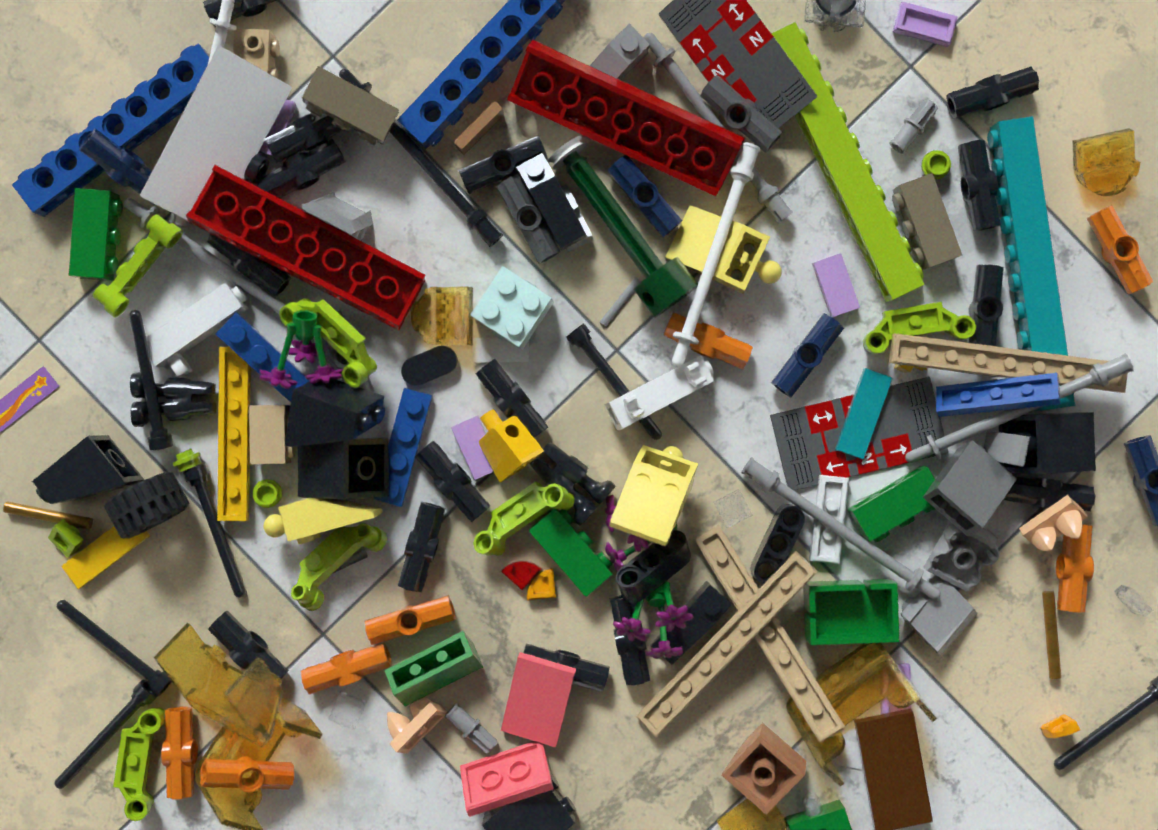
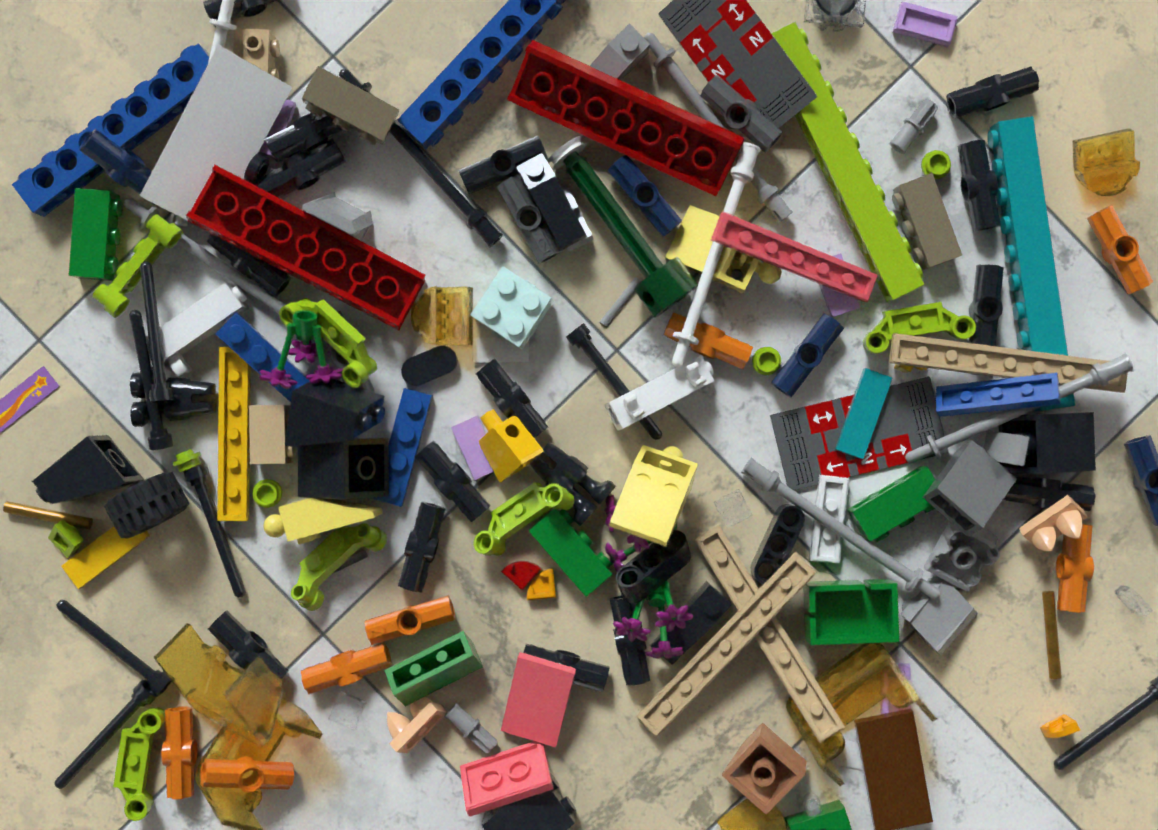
medium nougat tile [454,101,504,155] -> none
none -> black piece [140,261,175,403]
none -> coral tile [711,212,878,302]
none -> lime plate [752,347,781,376]

